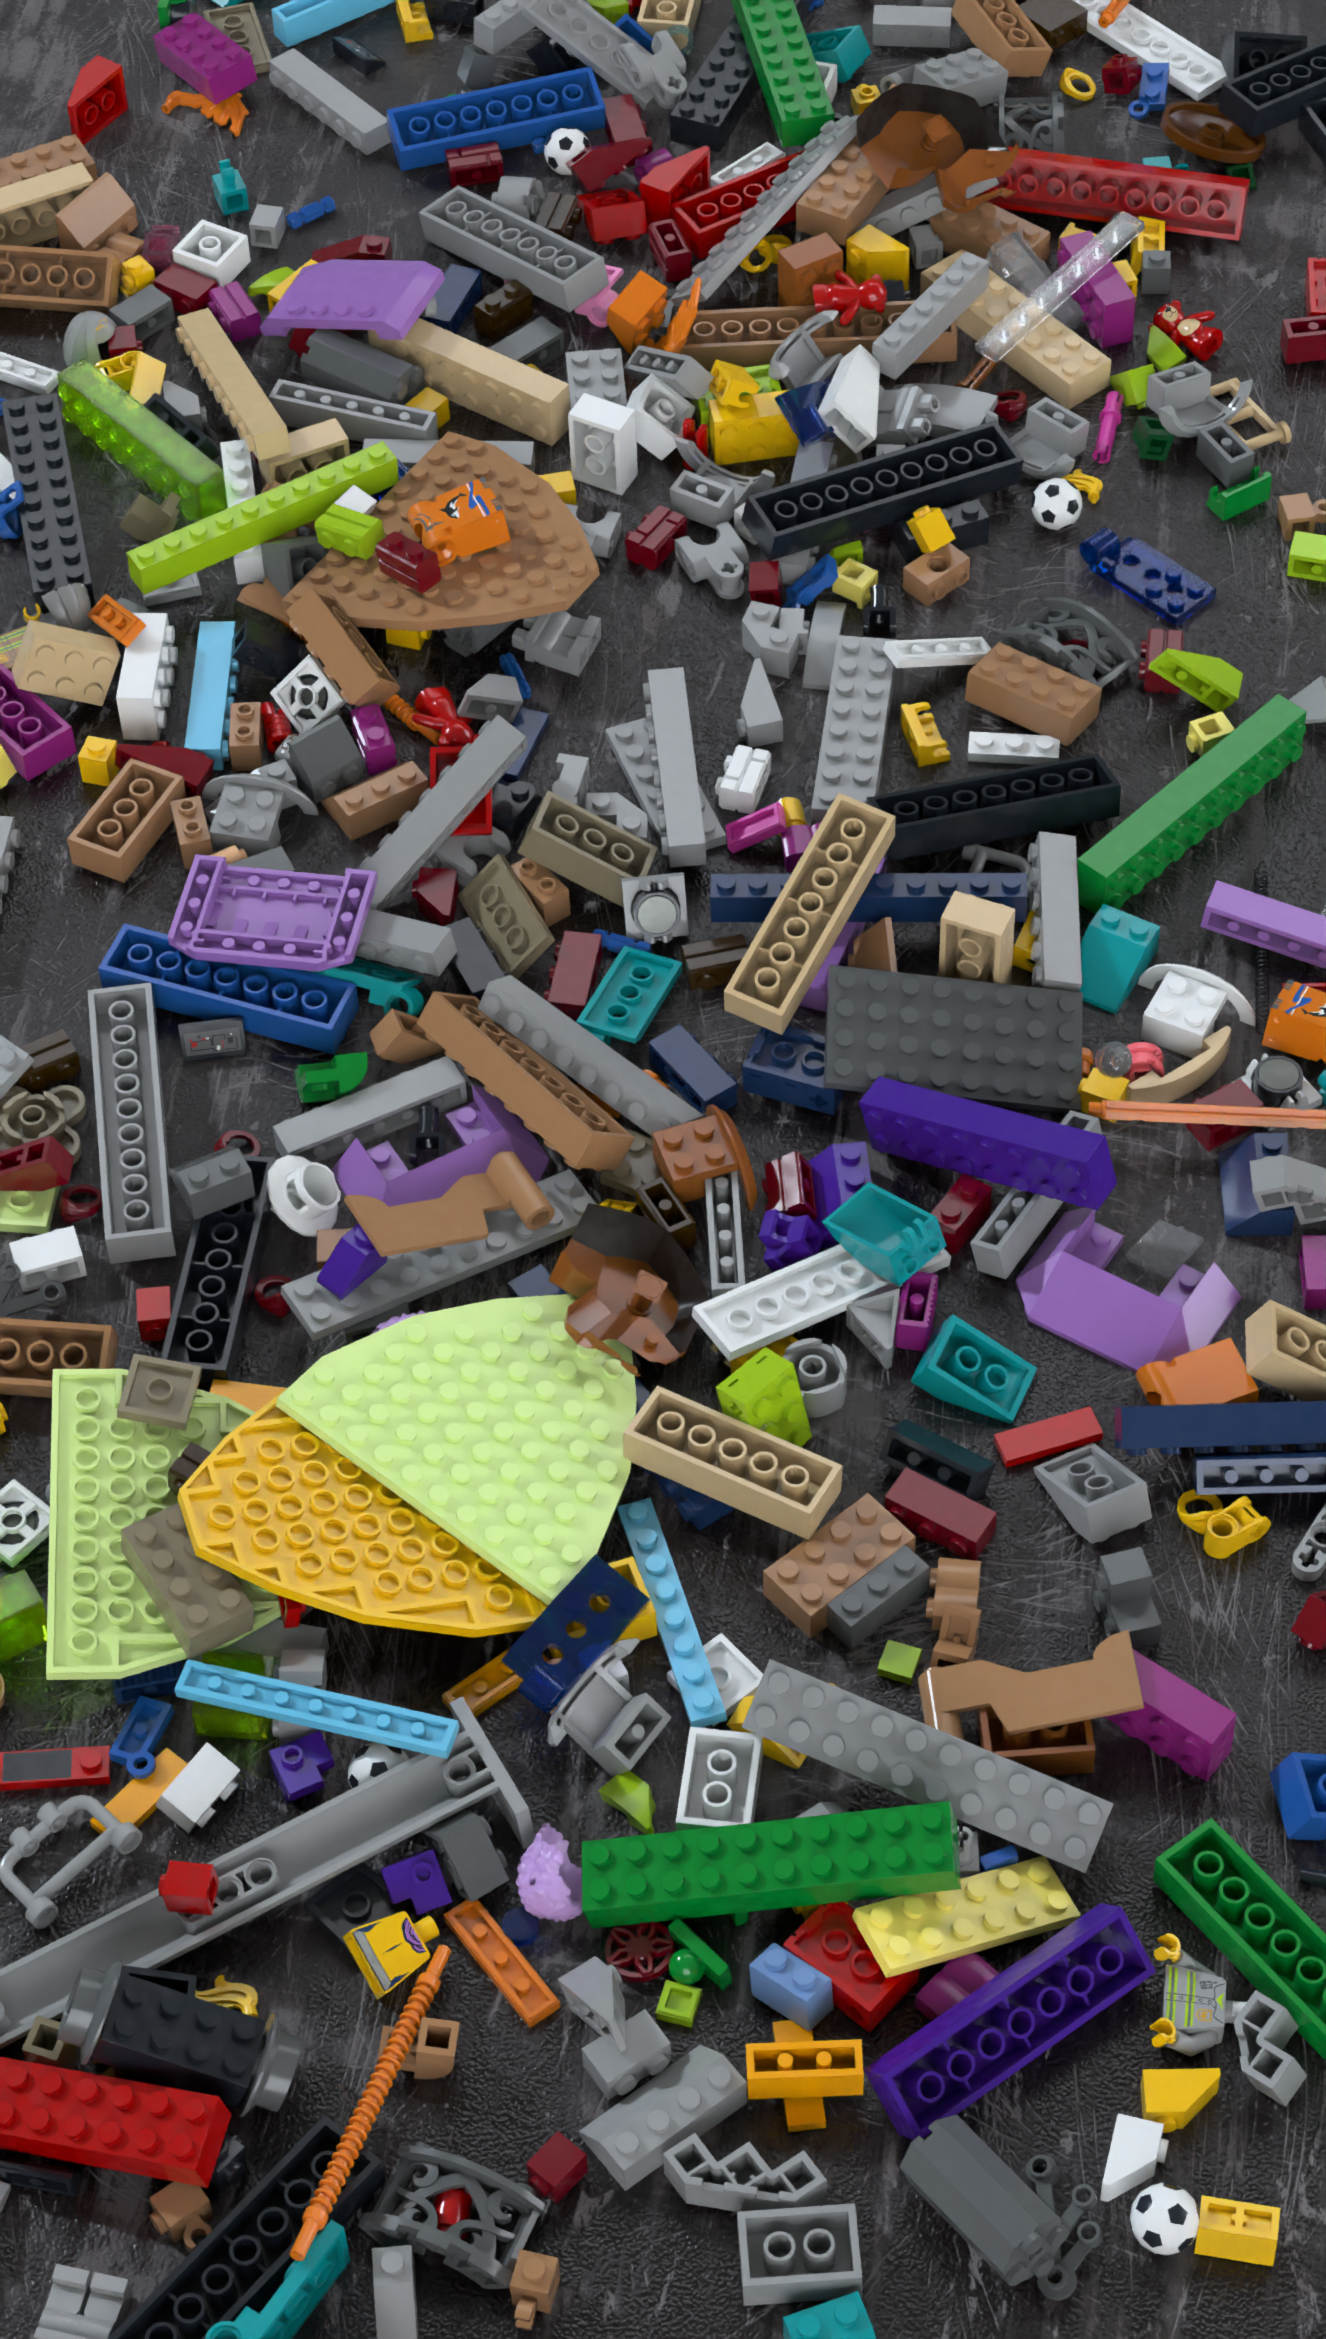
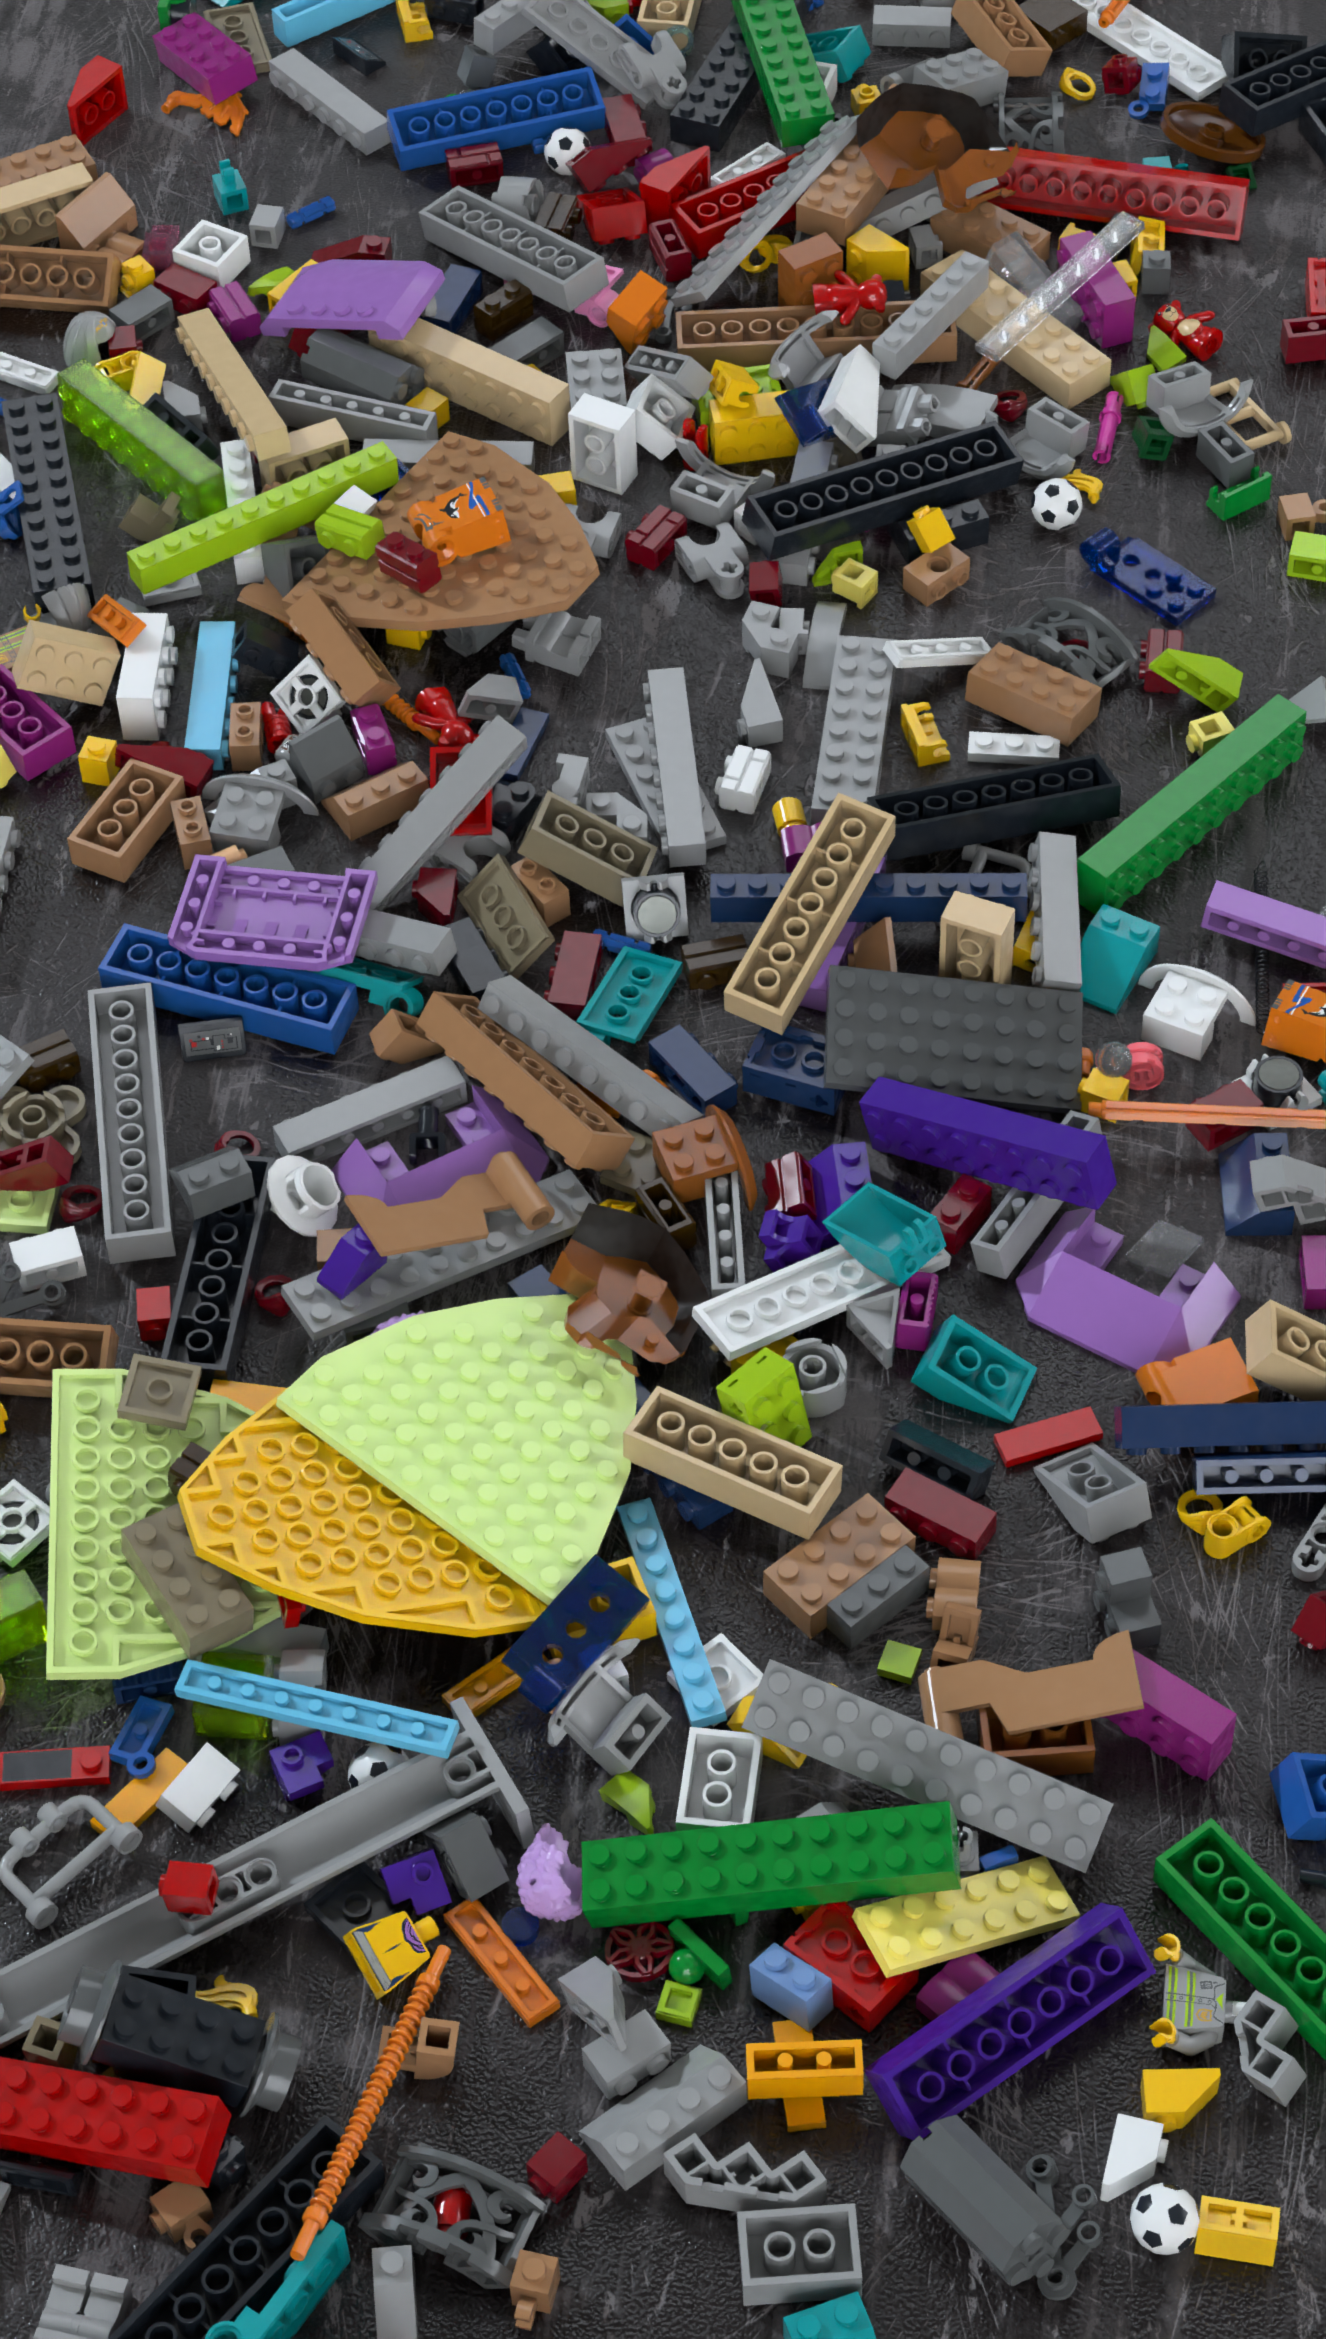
green brick [294,1052,368,1103] -> none
orange animal [644,277,702,354] -> none
dark pink tile [725,802,787,854] -> none
blue hinge [782,554,838,608] -> none
black piece [863,584,896,636] -> none
tan slope [1126,1025,1231,1103] -> none

